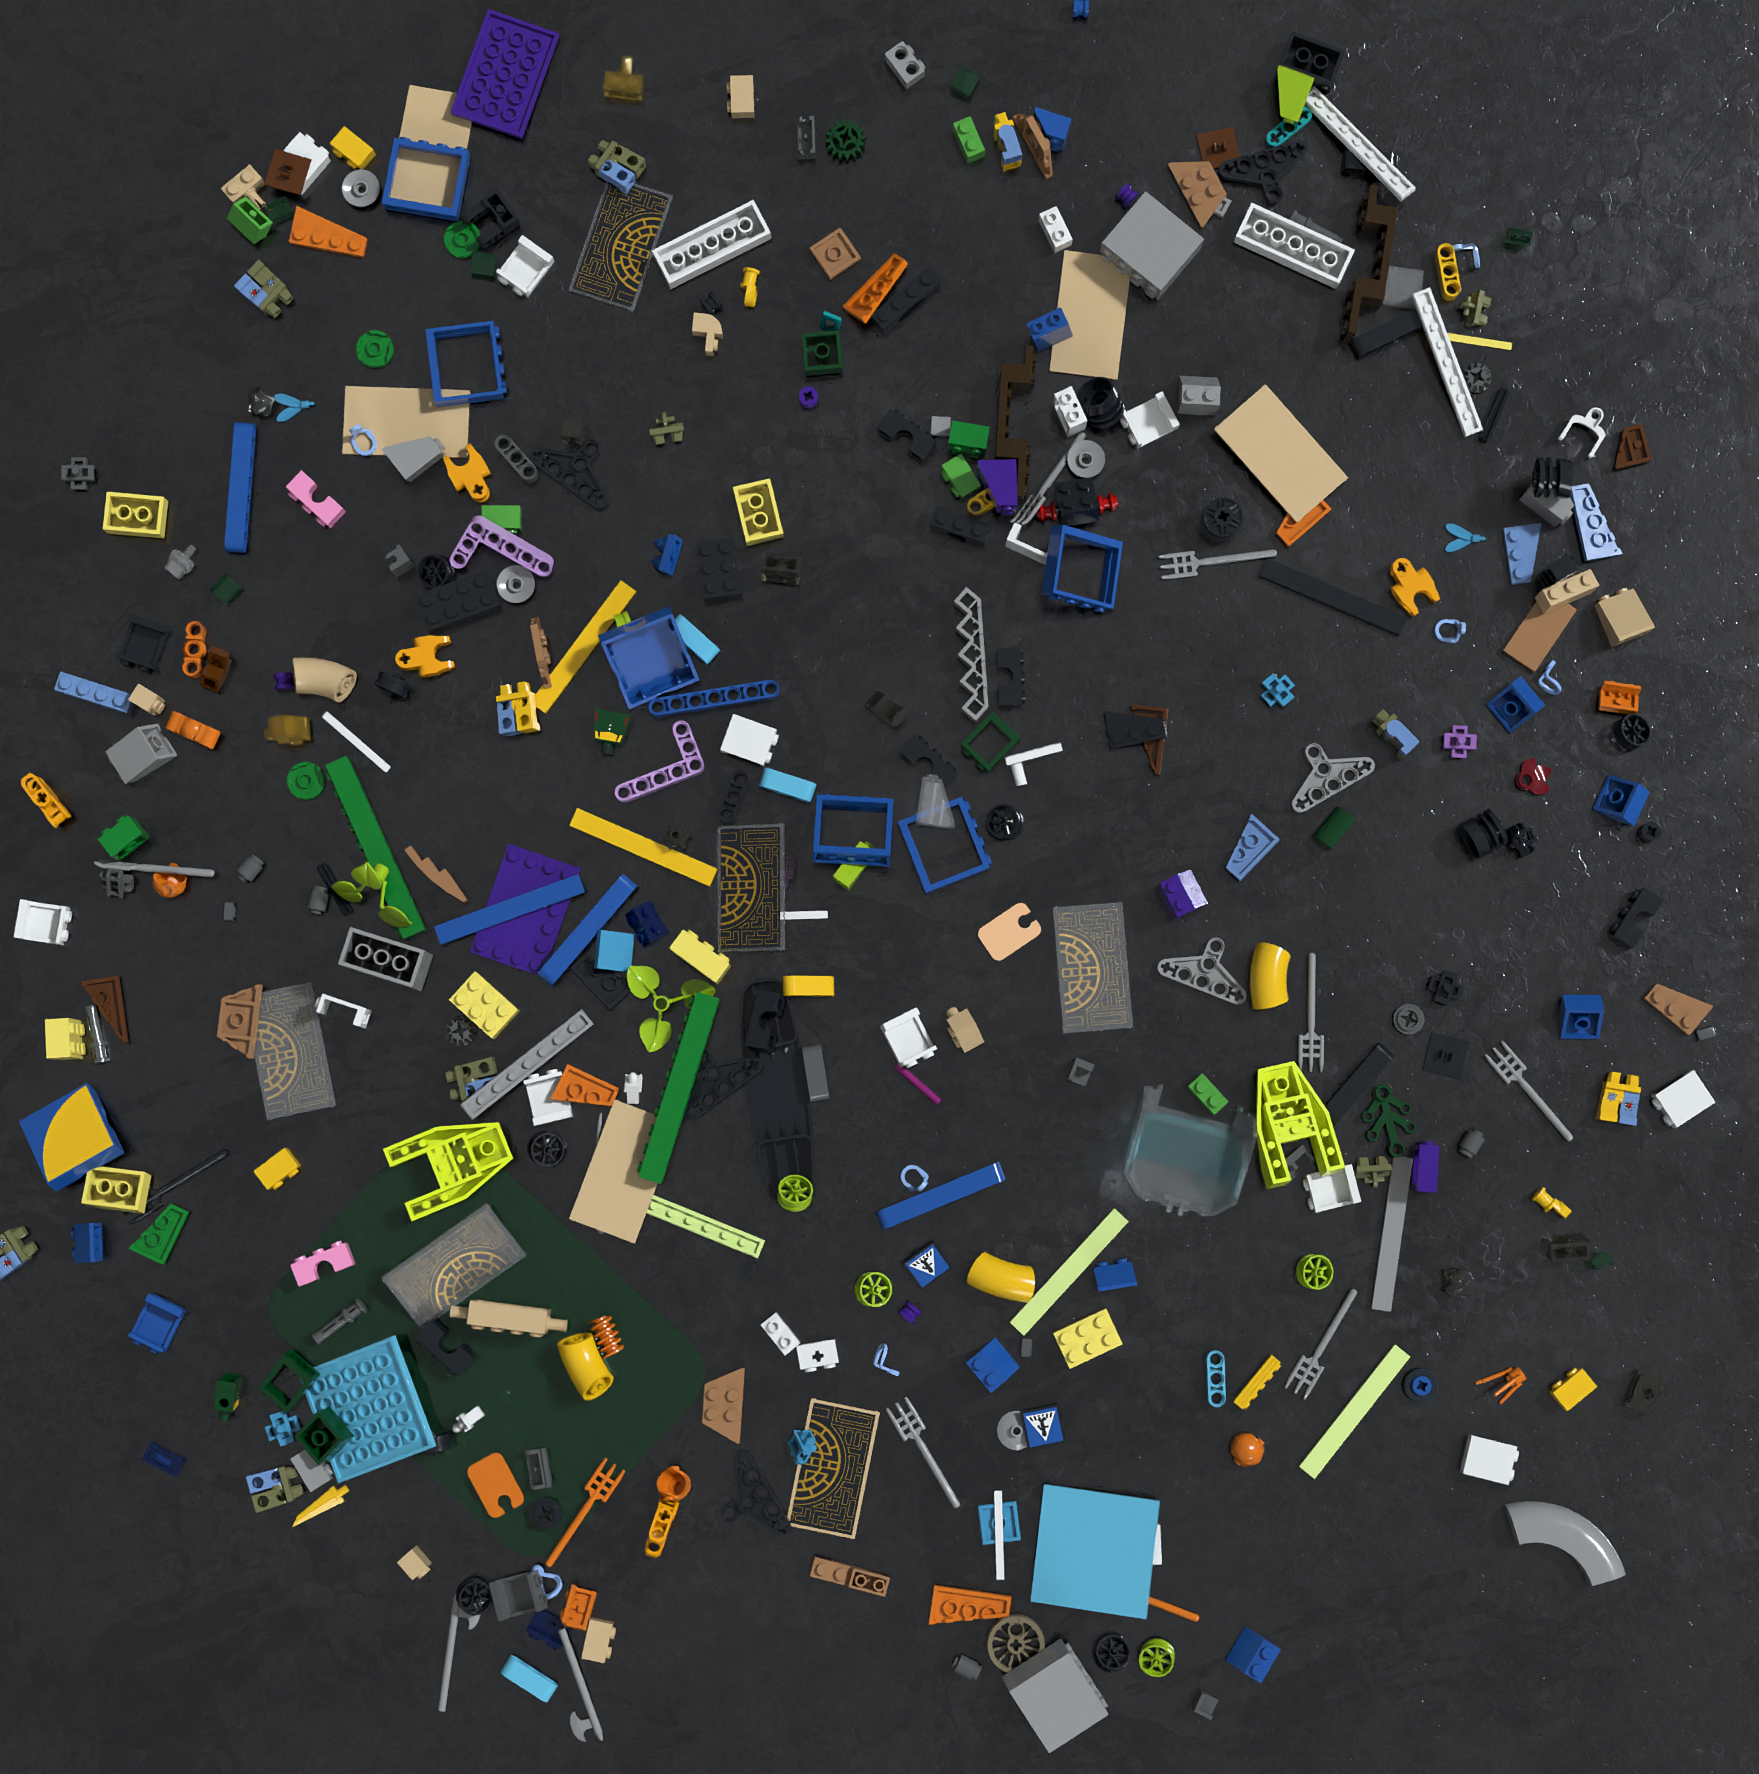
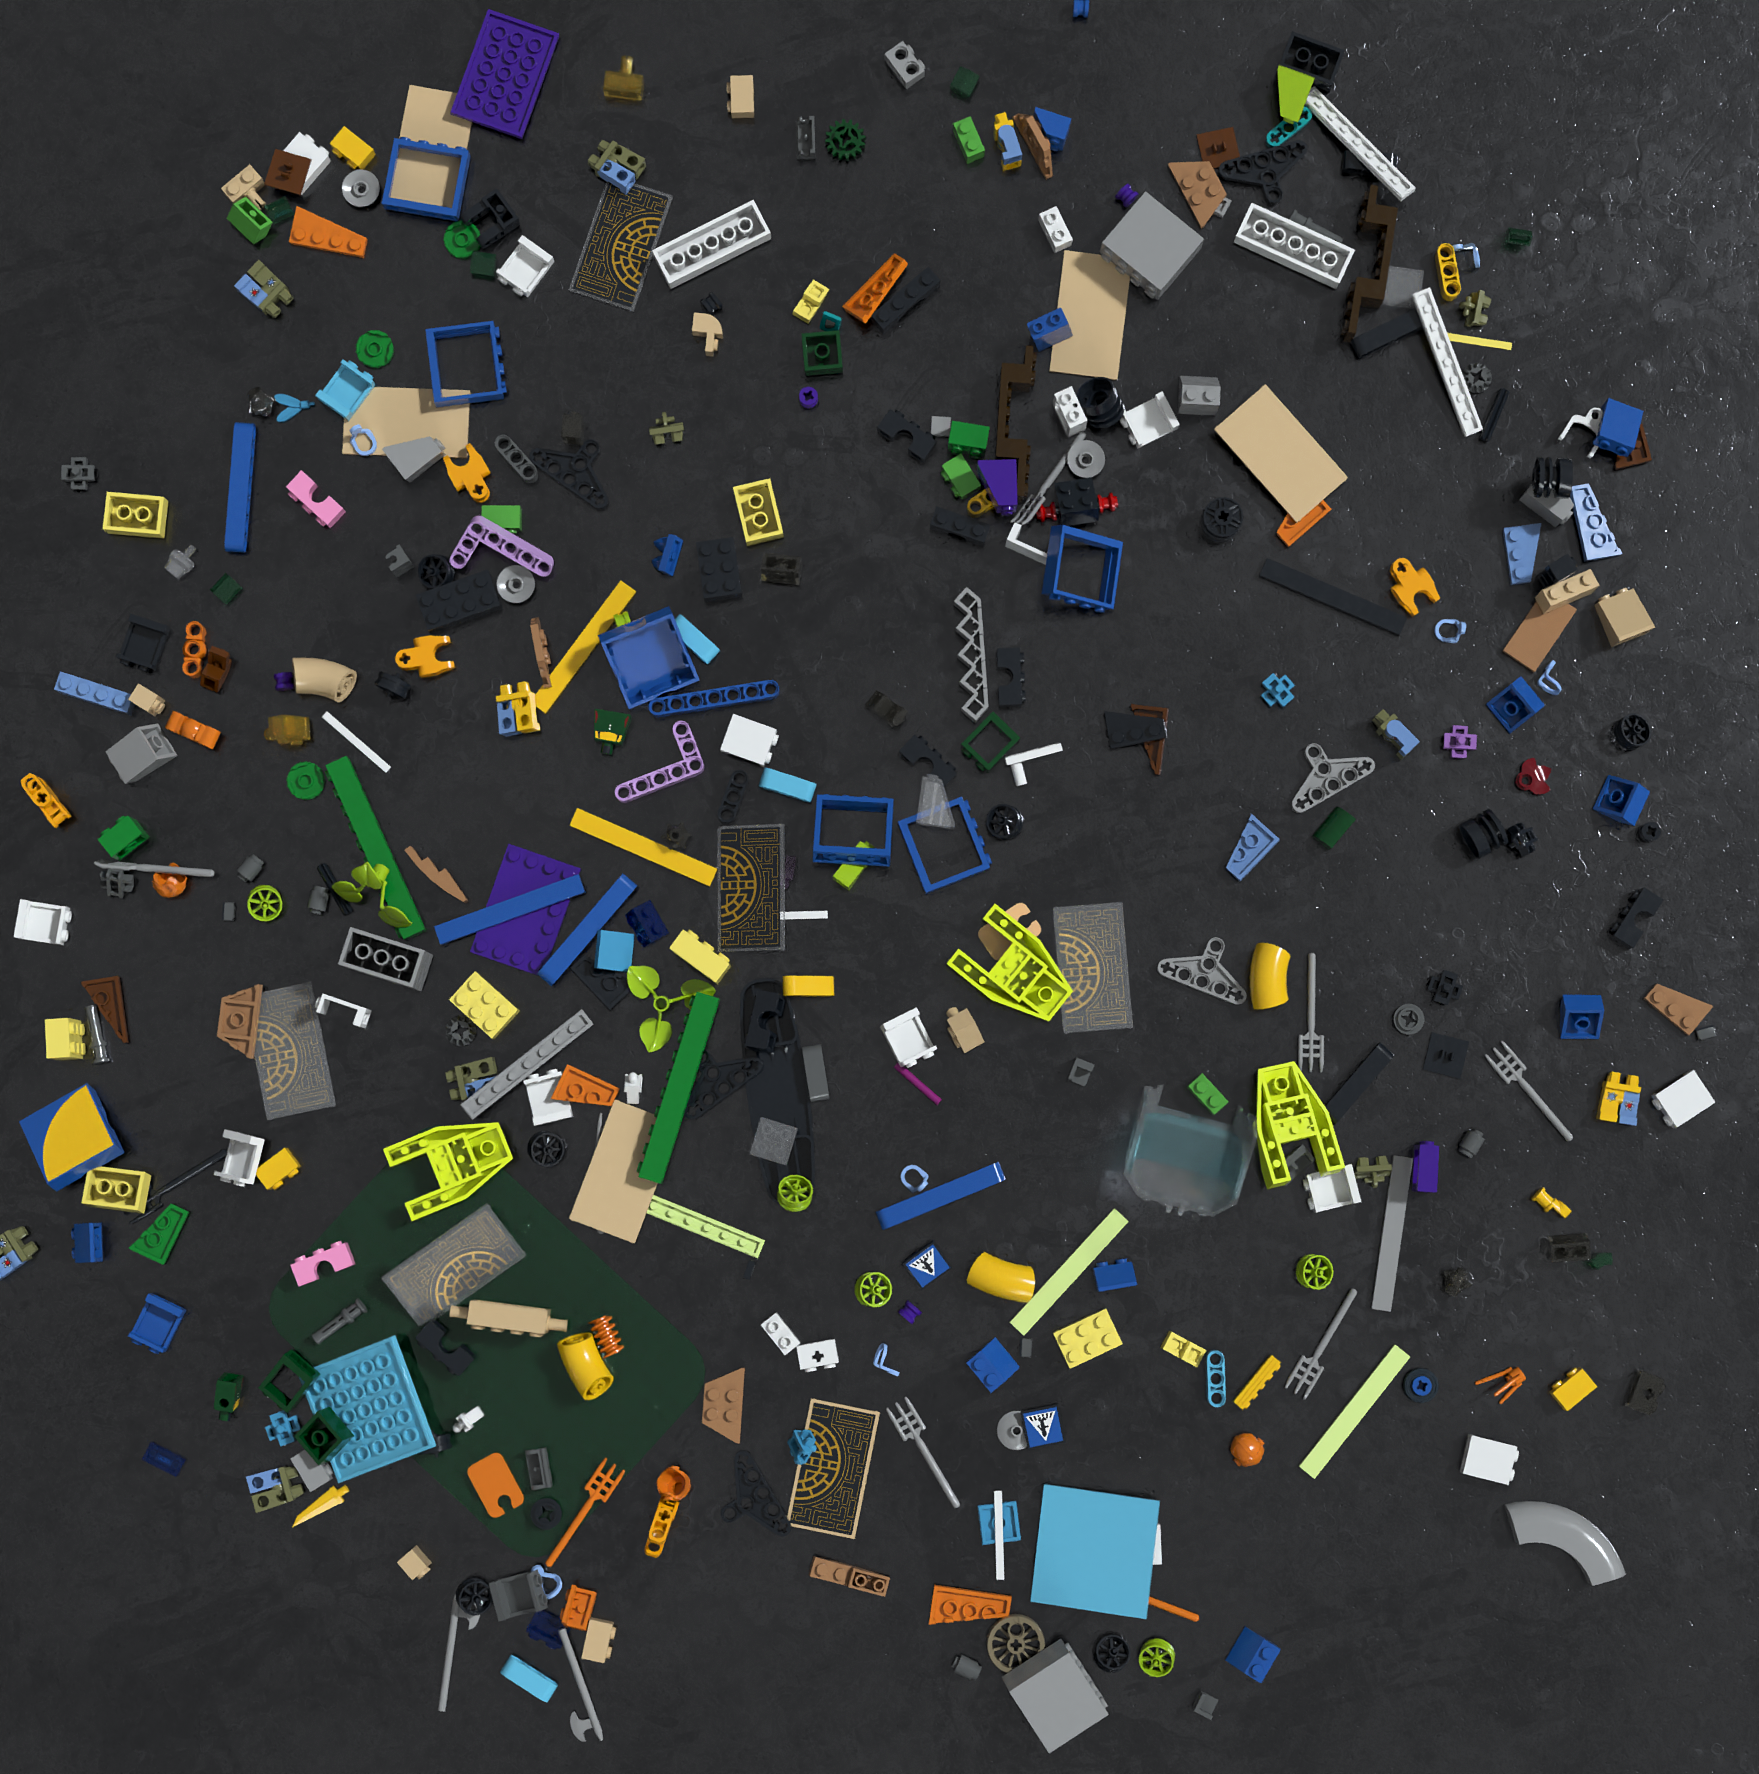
yellow connector [740,267,760,307] -> none
medium nougat tile [809,228,861,280] -> none
dark purple slope [1157,870,1208,921] -> none
light grey piece [1158,549,1277,579] -> none
dark green plant [1362,1084,1416,1158] -> none
dark azure piece [1445,524,1486,552] -> none
orange bracket [1598,681,1641,714] -> none
none -> white panel [214,1129,265,1187]
none -> lime wheel [247,885,282,921]
none -> medium azure panel [315,359,375,421]
none -> clear tile [750,1117,798,1166]
none -> light yellow slope [792,280,829,324]
none -> neon yellow wedge [946,904,1073,1021]
none -> light yellow slope [1160,1331,1206,1367]
none -> blue panel [1593,398,1644,457]

